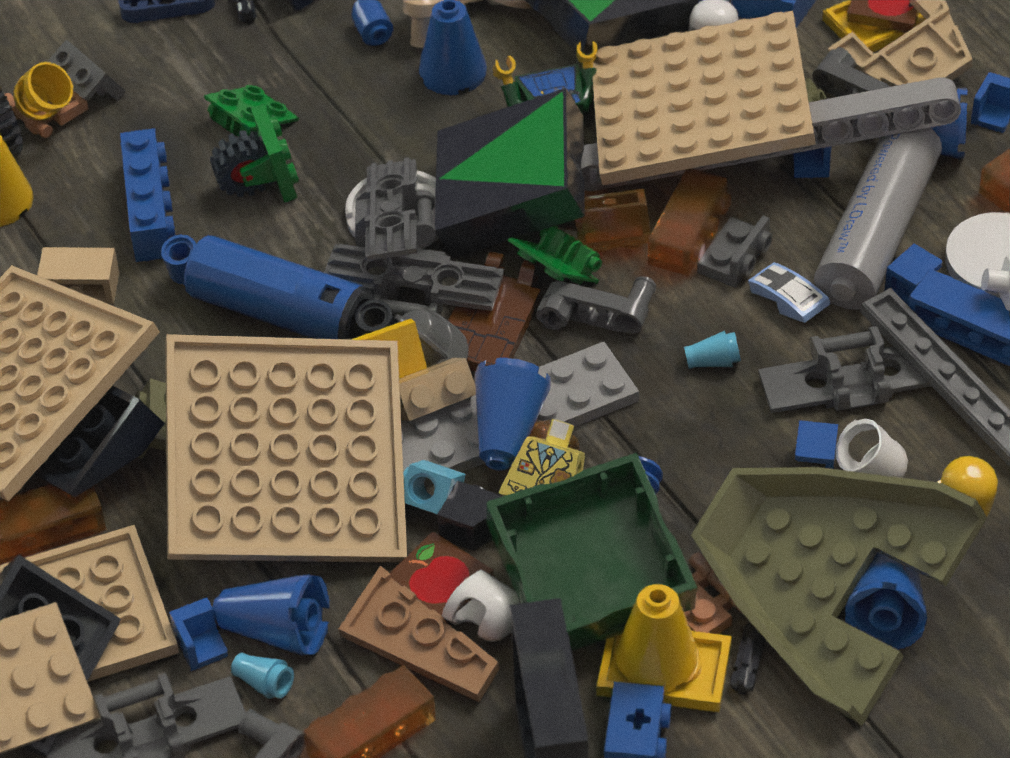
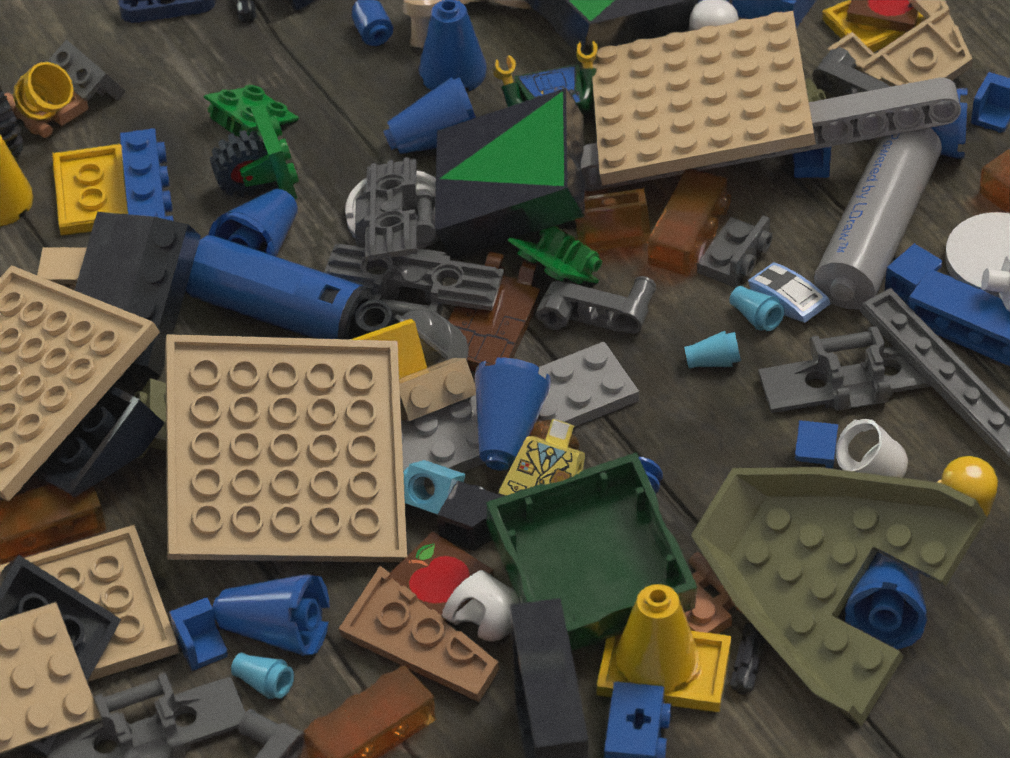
none -> yellow tile [52,144,128,236]
none -> black slope [75,212,201,376]
none -> blue cone [209,189,298,257]
none -> blue cone [384,75,476,154]
none -> medium azure cone [729,286,784,331]

